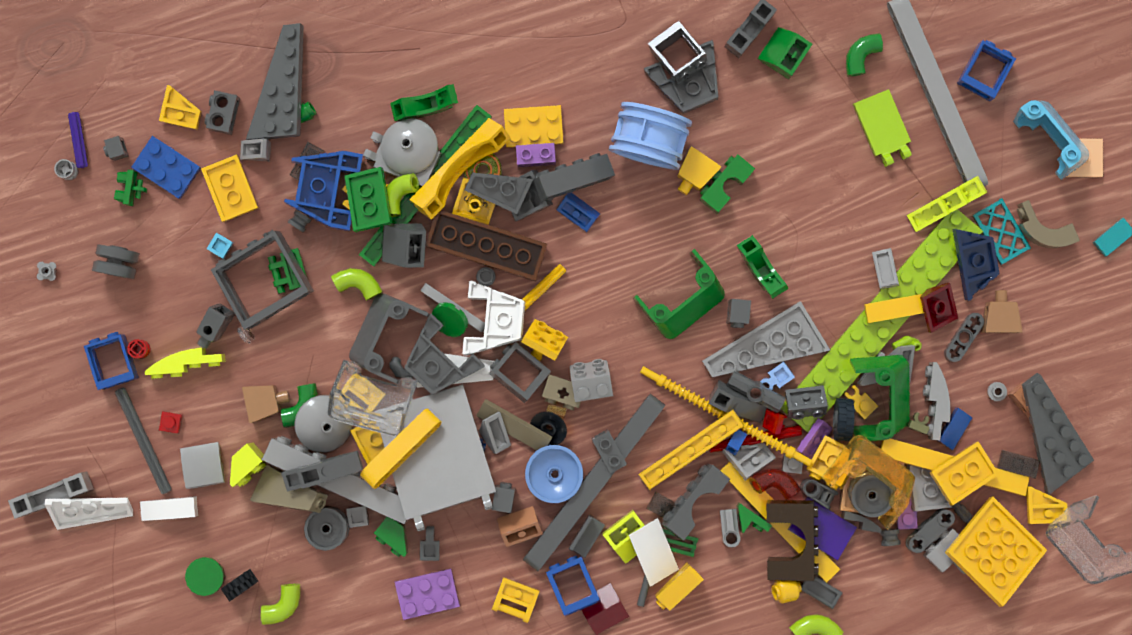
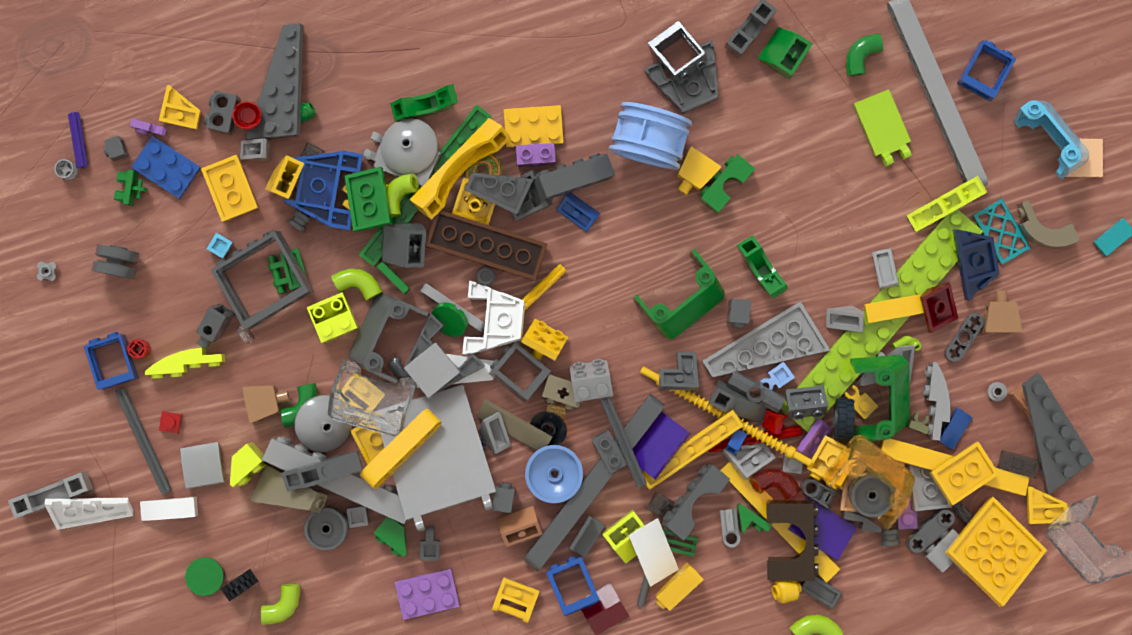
none -> medium lavender plate [130,119,167,136]
none -> red hair [232,101,262,131]
none -> yellow slope [265,155,304,199]
none -> neon yellow slope [307,292,360,343]
none -> green tile [377,262,410,295]
none -> light grey slope [404,342,460,398]
none -> dark grey axle [601,397,646,488]
none -> dark purple tile [632,412,691,480]
none -> dark grey plate [658,352,699,390]
none -> light grey slope [826,306,864,332]

